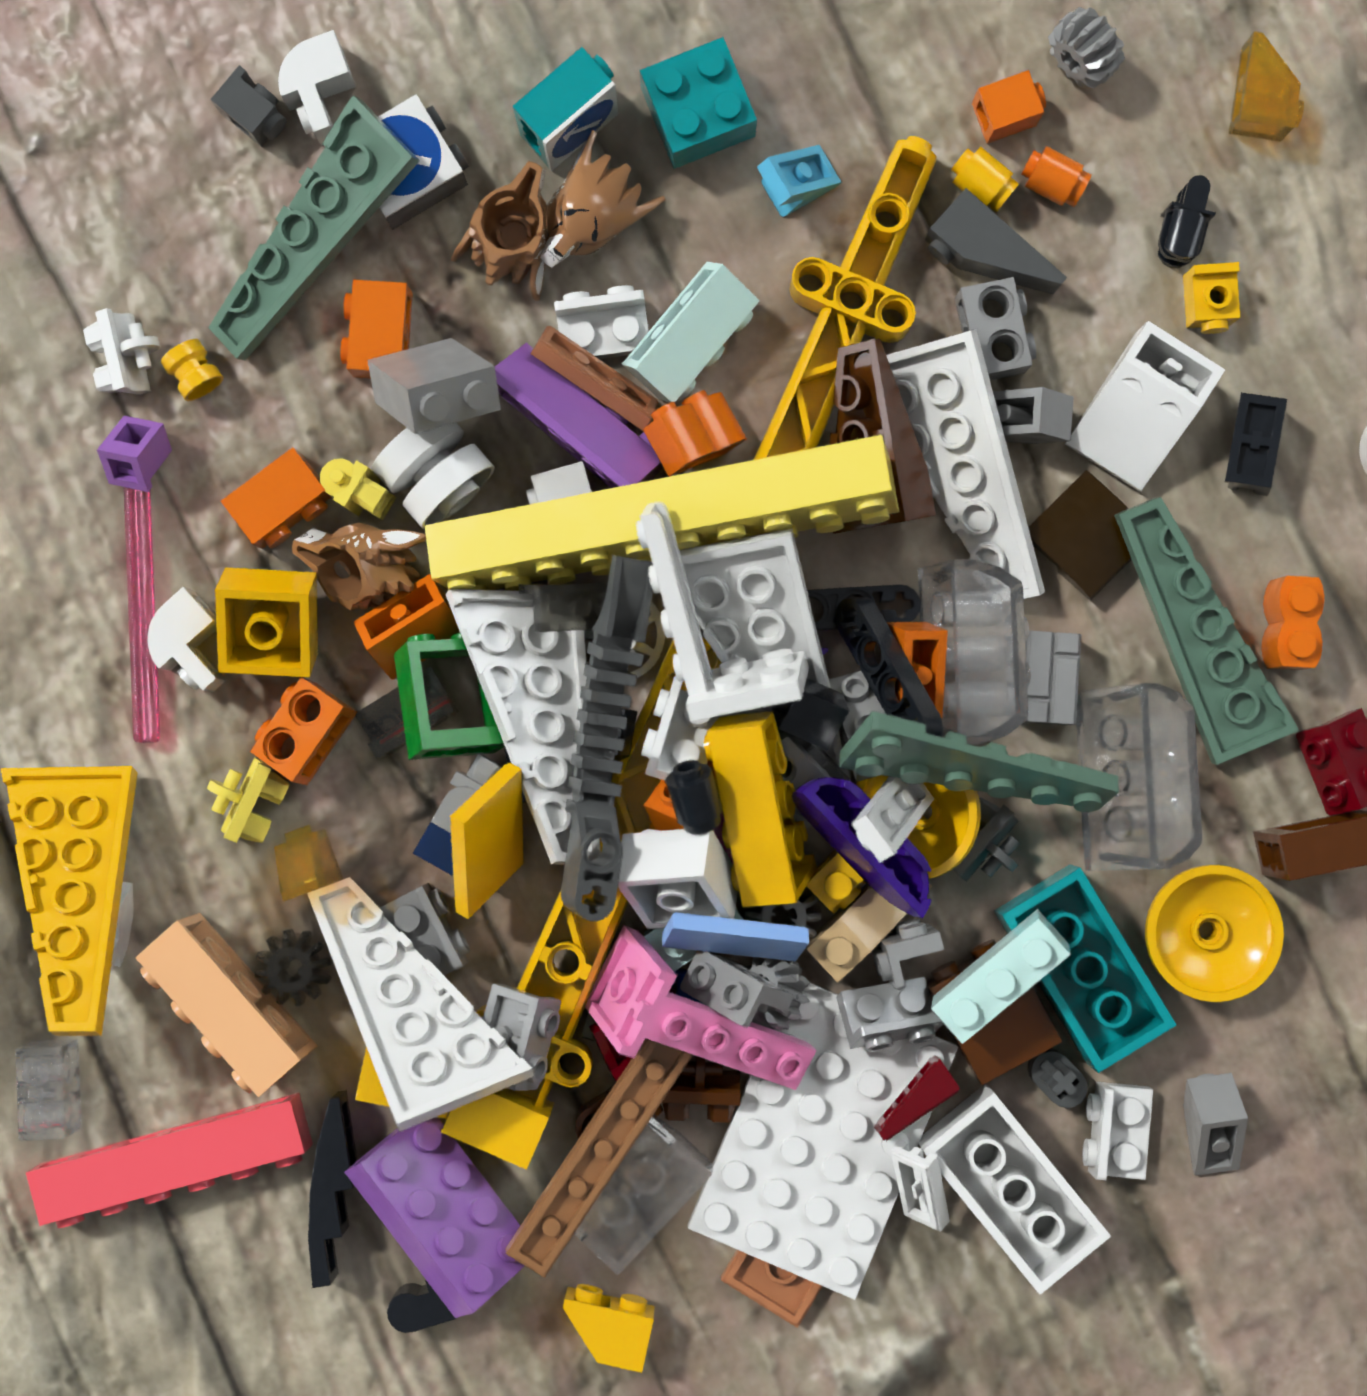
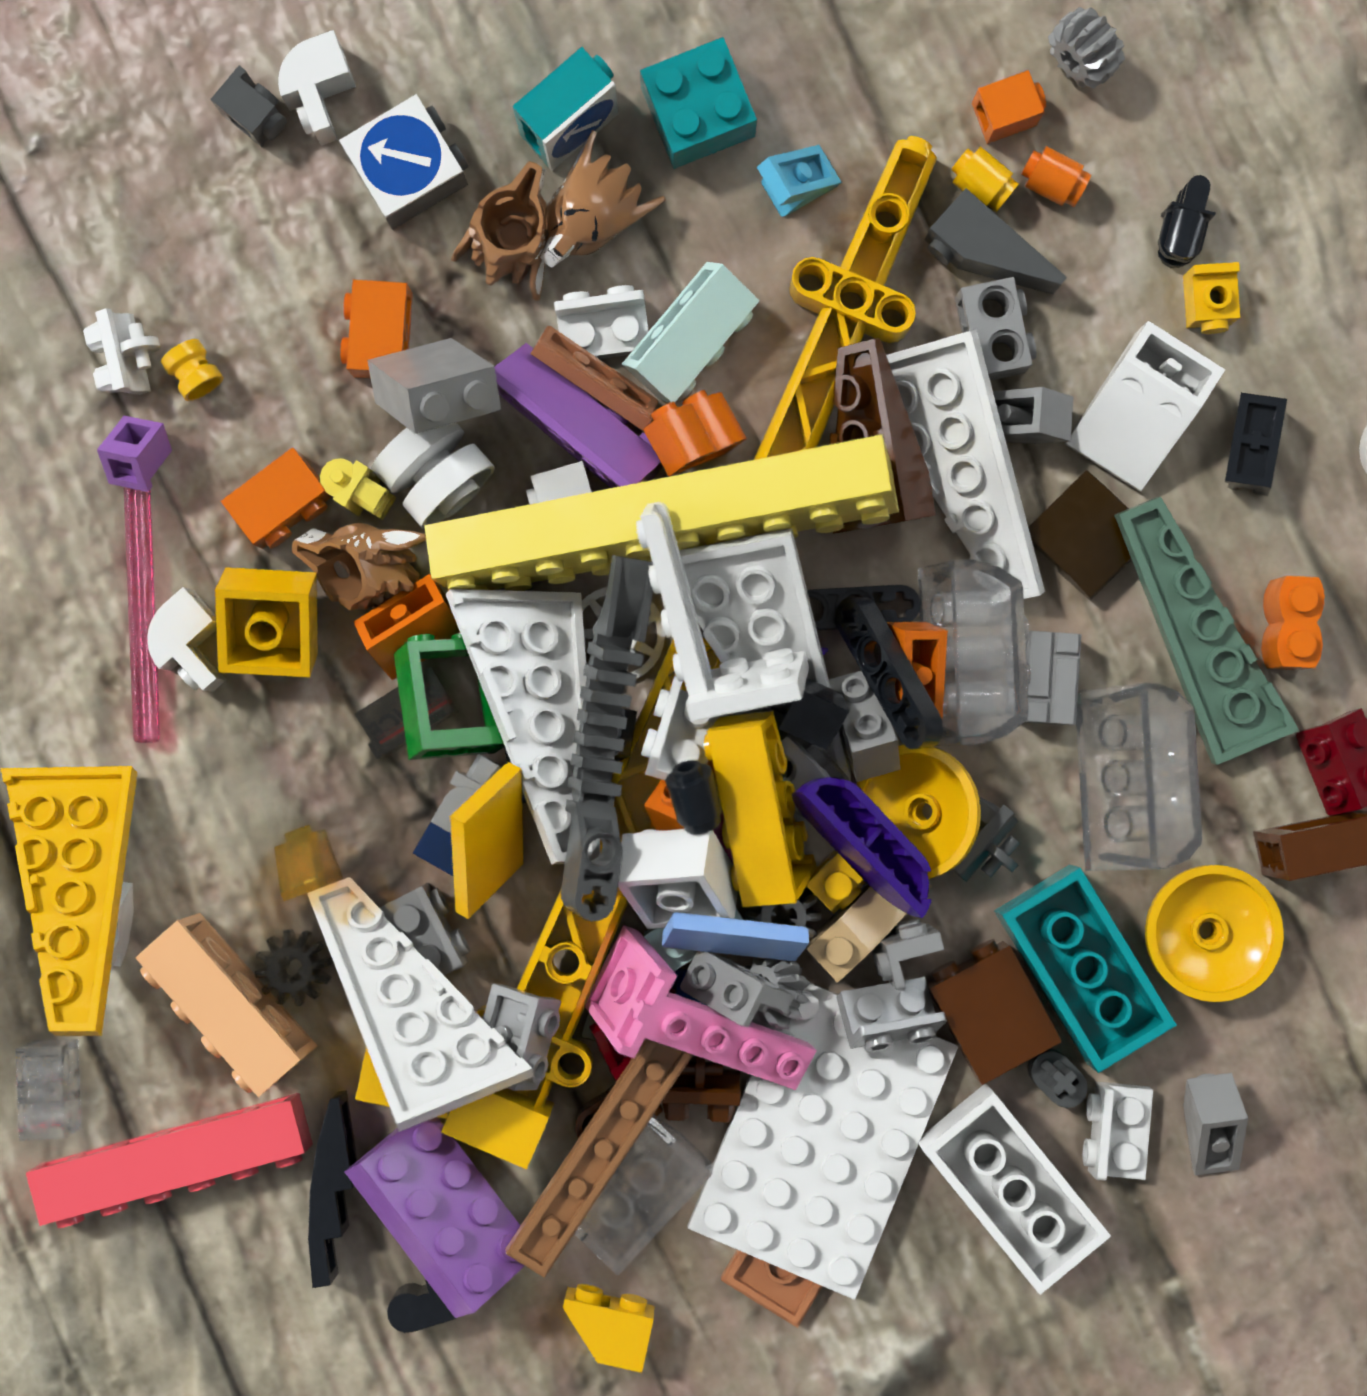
light yellow hips [207,757,290,843] -> none
sand green wing [208,95,420,361] -> none
orange brick [250,677,357,786] -> none
clear smoke panel [519,581,608,632] -> none
sand green wing [840,711,1119,812] -> none
white plate [852,776,934,863] -> none
dark red slope [874,1055,960,1141] -> none
white tile [891,1140,950,1231] -> none
light aqua brick [931,909,1071,1044] -> none
clear yellow slope [1228,31,1304,142] -> none

